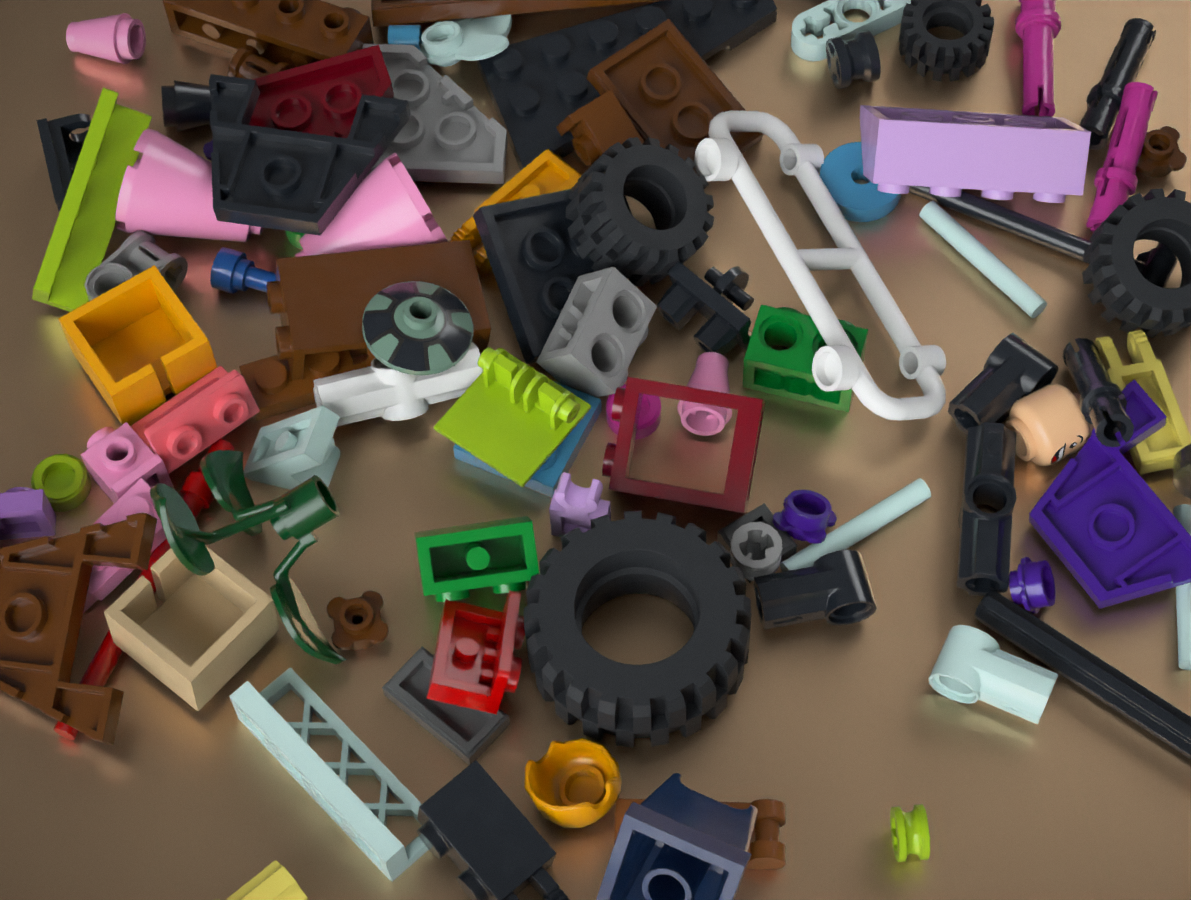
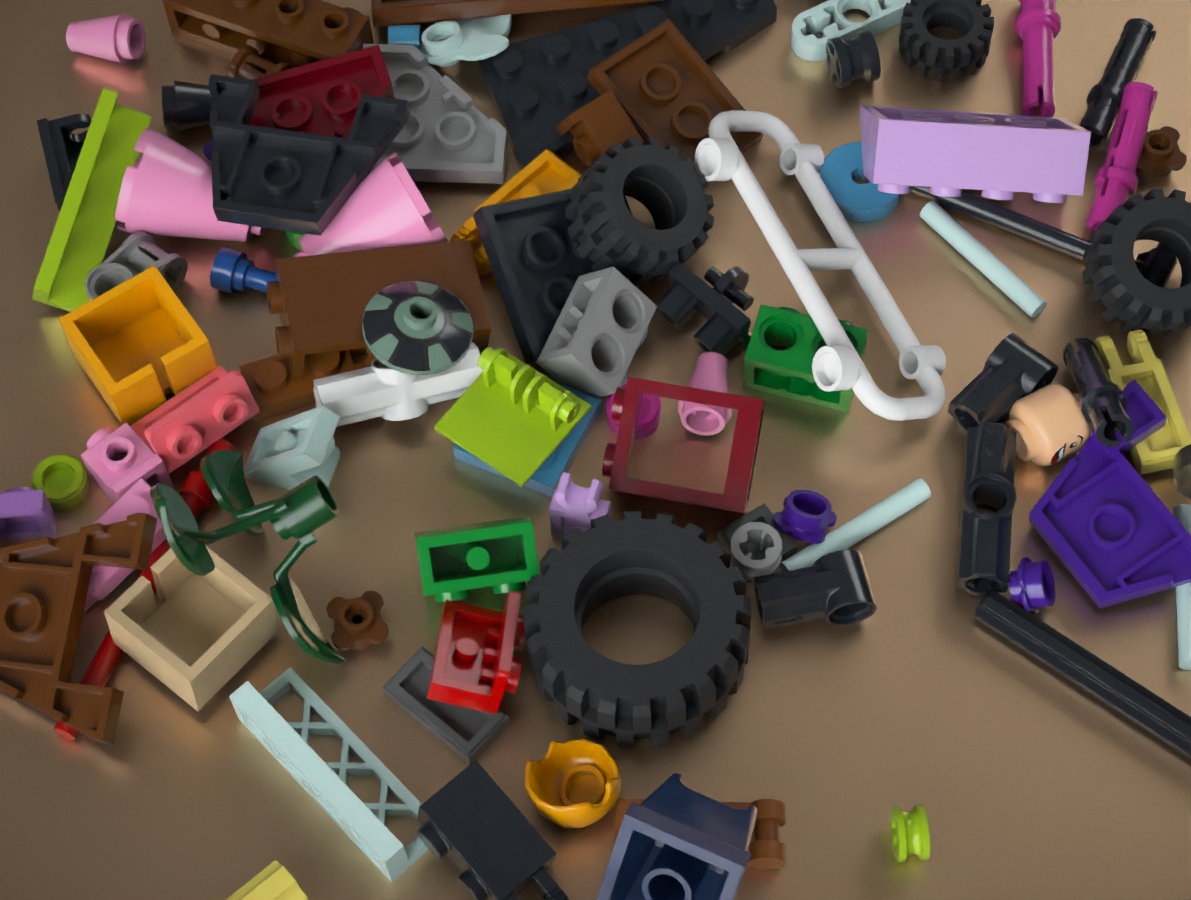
light aqua piece [928,625,1058,725] -> none

